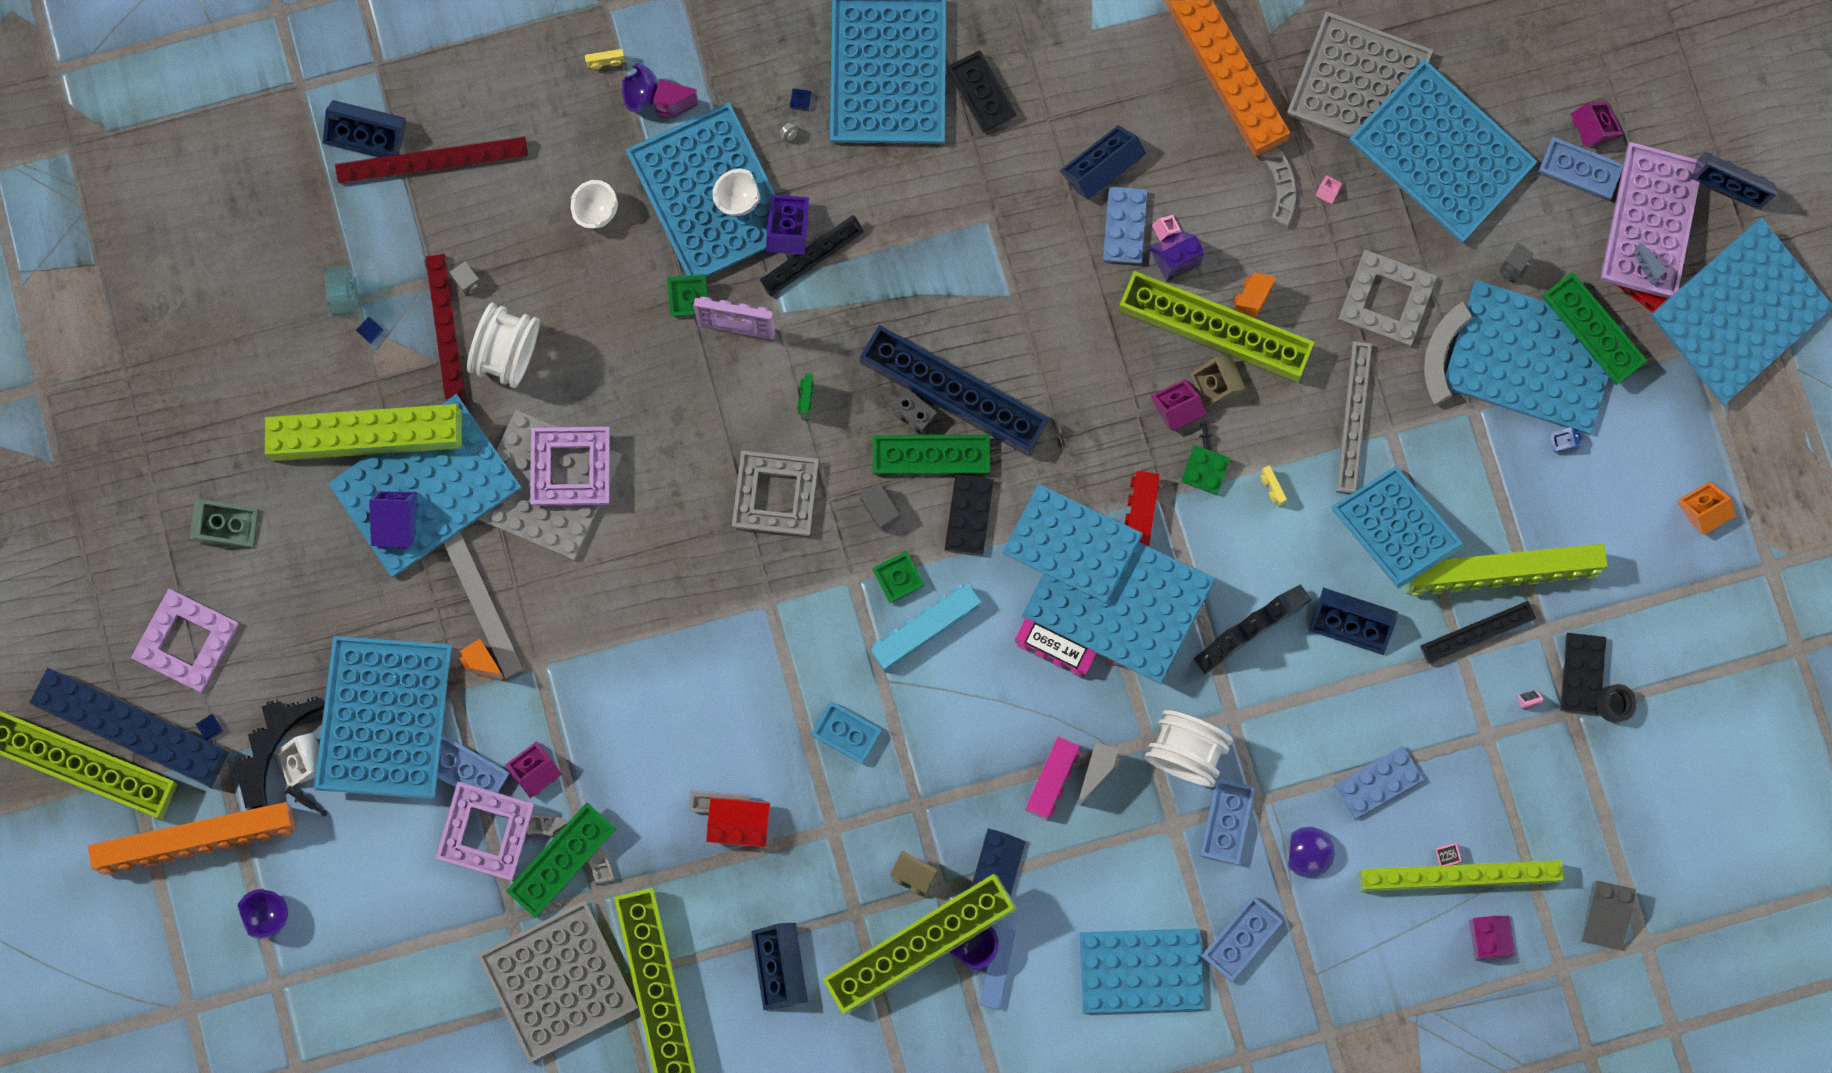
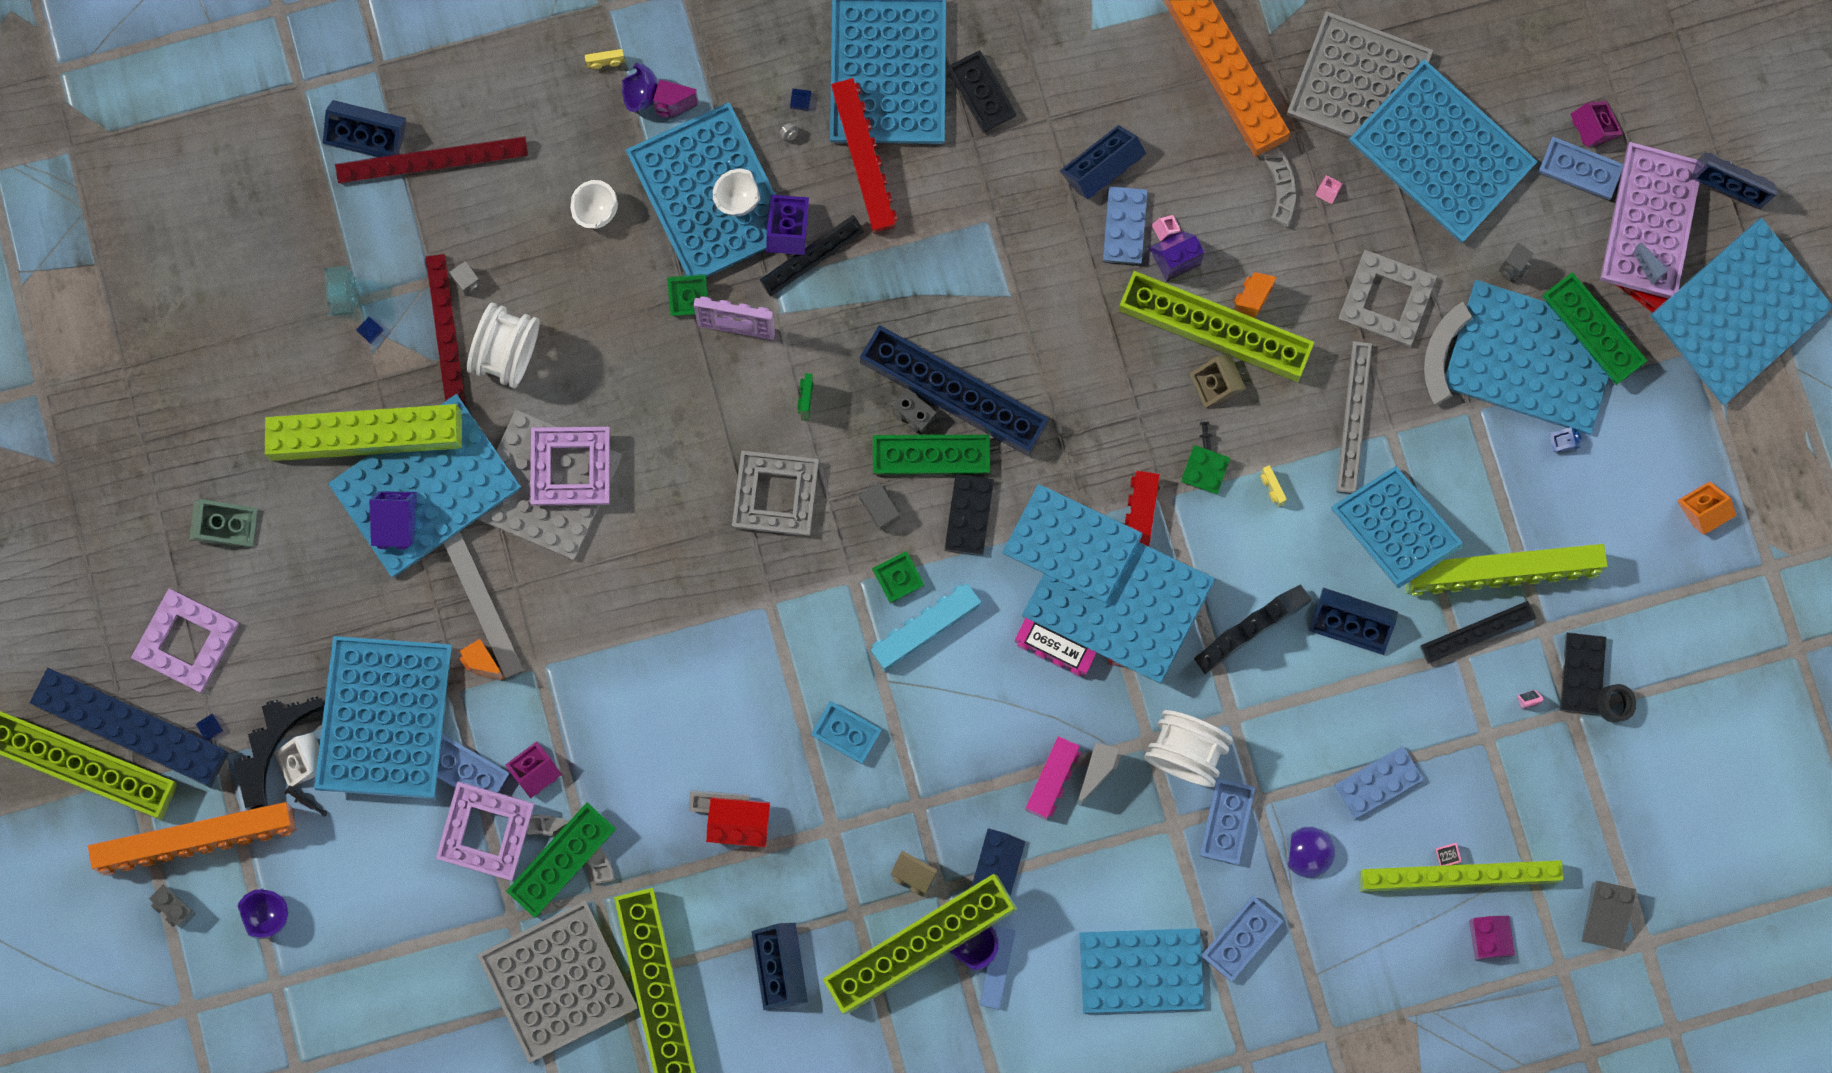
magenta slope [1151,379,1206,431] -> none
none -> dark grey brick [149,884,196,928]
none -> red brick [831,78,898,233]

